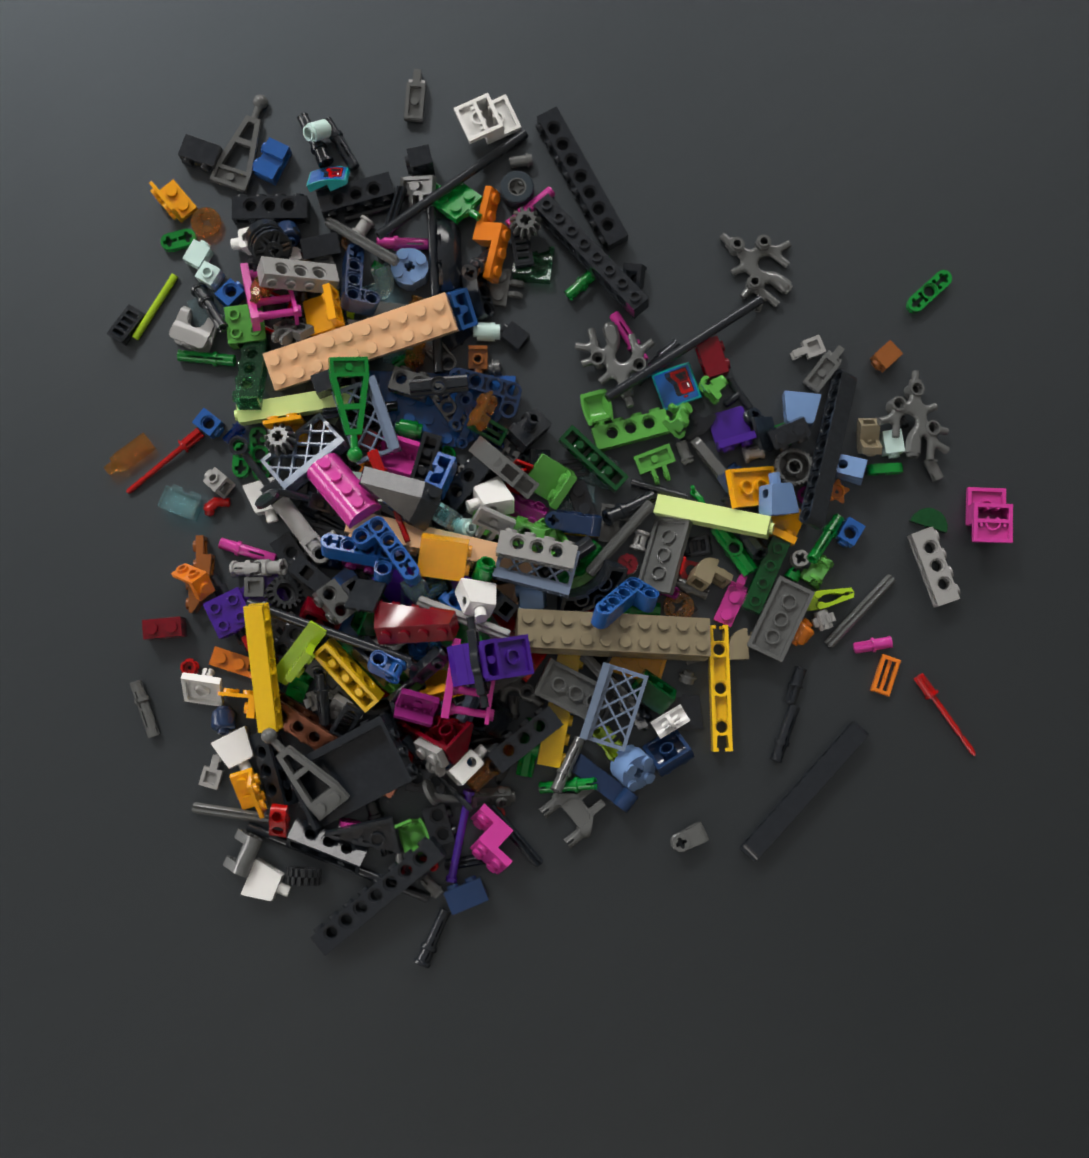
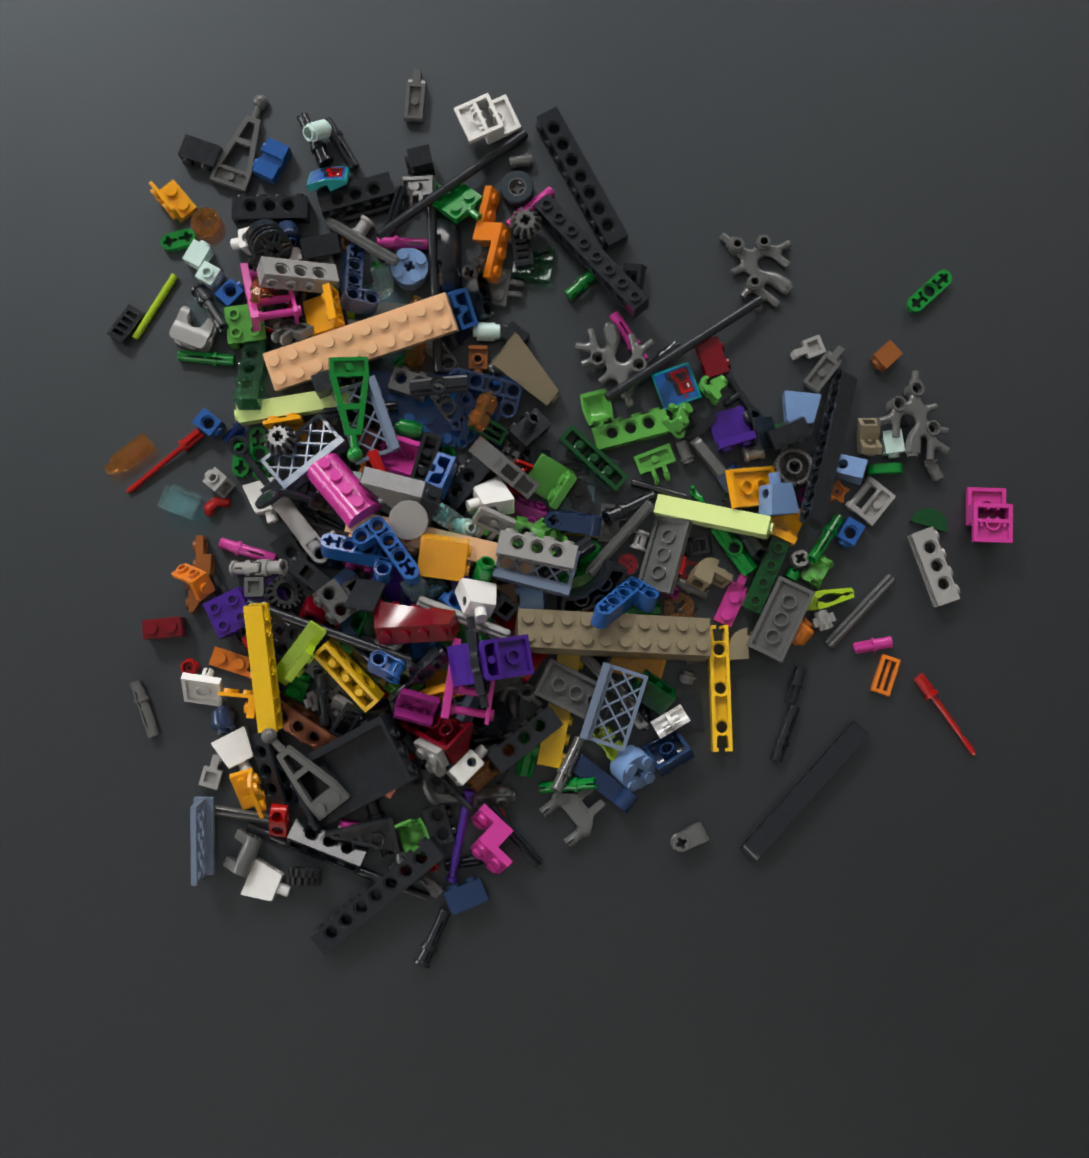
none -> sand blue fence [190,796,215,886]
none -> light grey tile [389,500,429,540]
none -> dark tan slope [492,332,559,405]
none -> light grey plate [844,476,896,526]

